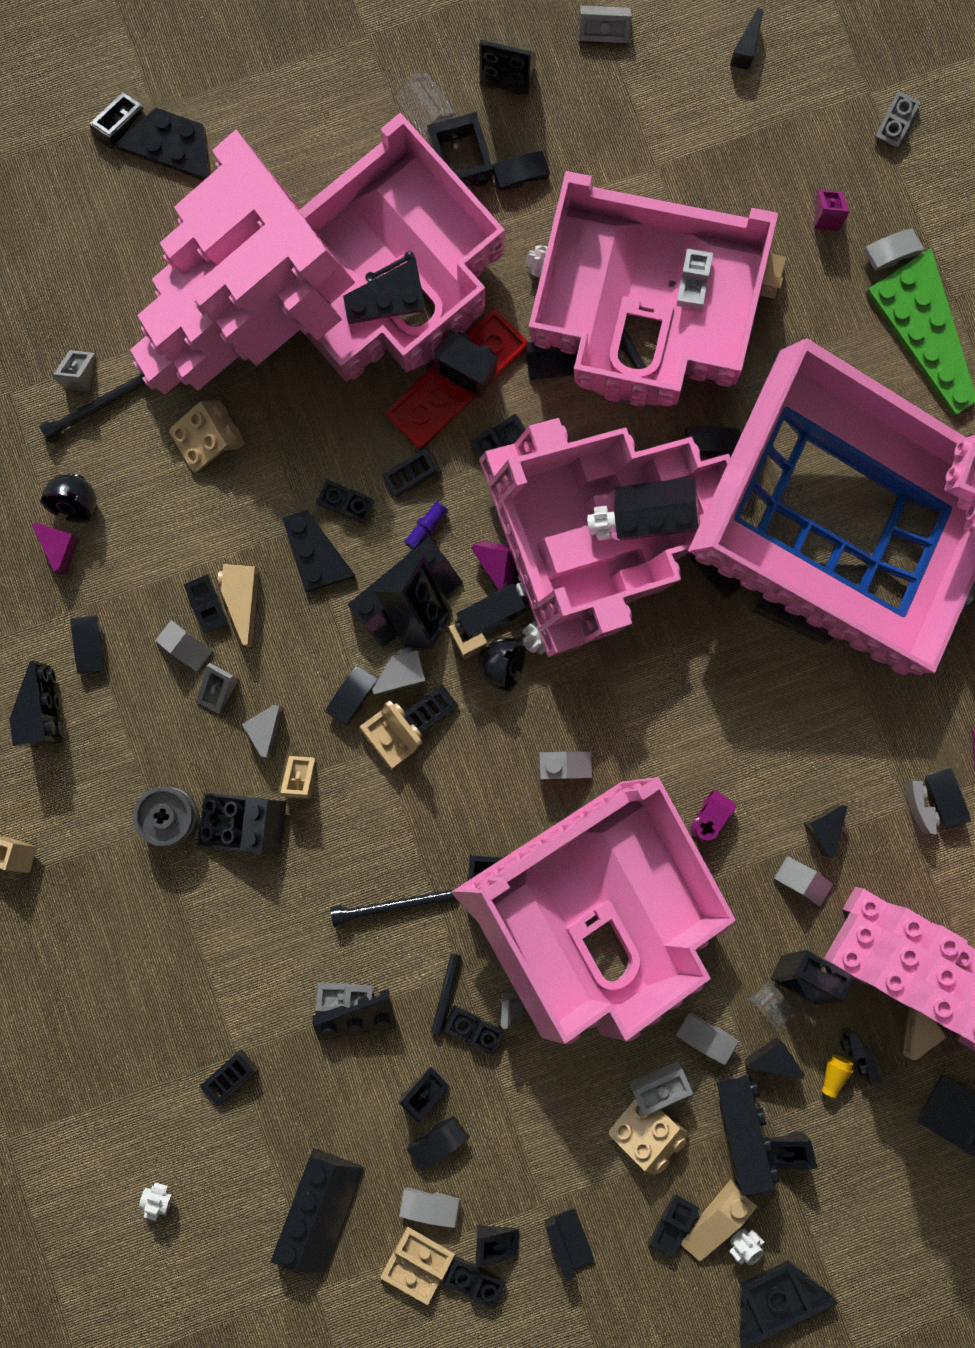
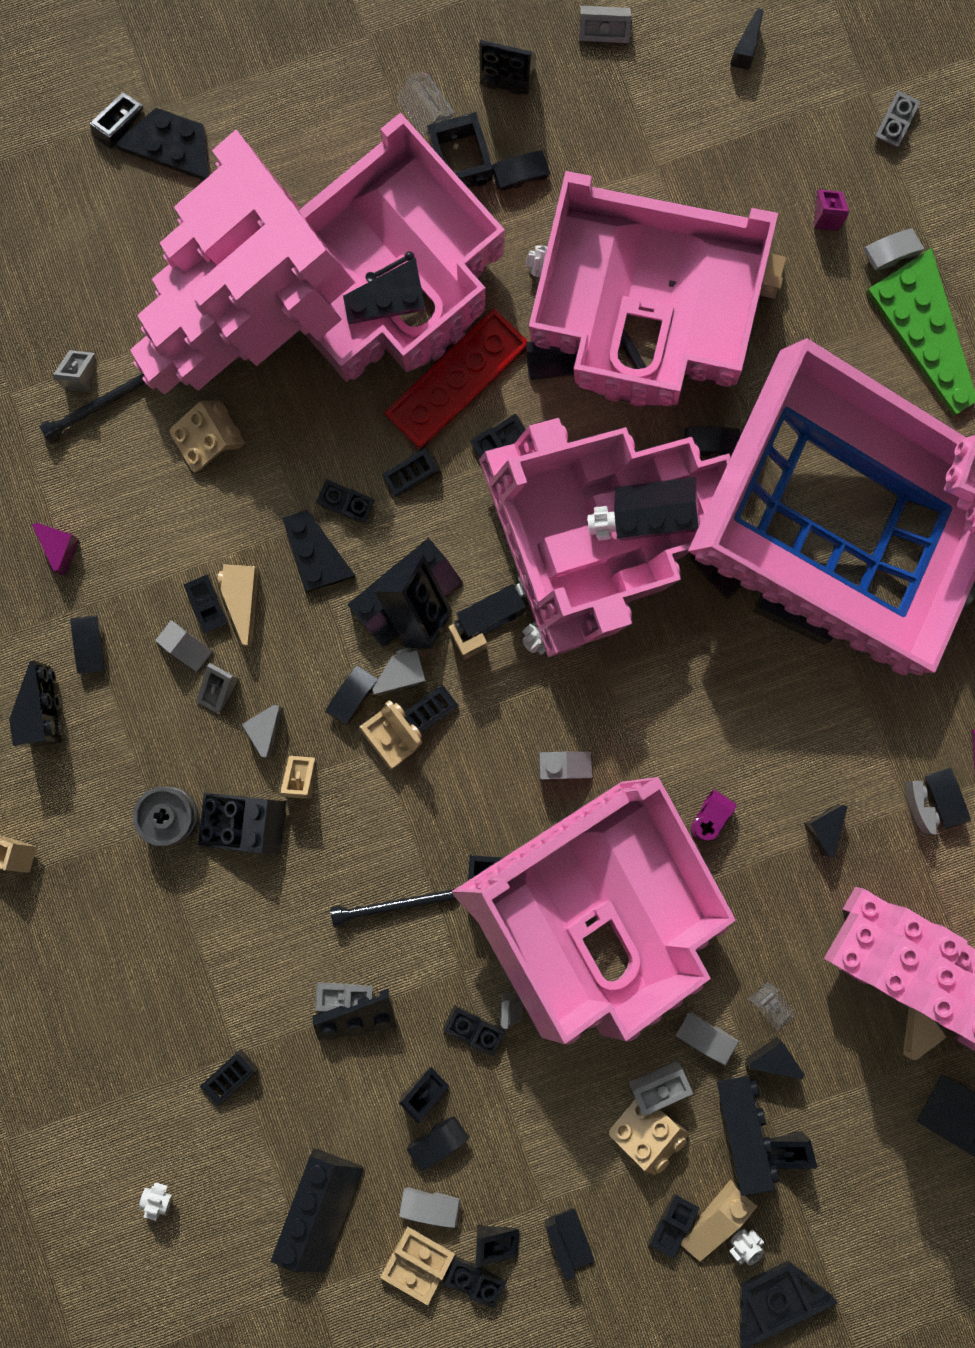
black cylinder [40,473,96,523] -> none
dark purple pin [404,501,449,550] -> none
black bar [431,953,461,1035] -> none
black brick [435,330,497,399] -> none
magenta slope [470,541,516,590] -> none
black cylinder [478,637,526,692] -> none
light grey slope [676,249,713,310] -> none
black window [771,950,854,1005] -> none
light grey slope [774,856,833,907] -> none
yellow cone [821,1054,853,1098] -> none
black slope [840,1028,882,1085] -> none

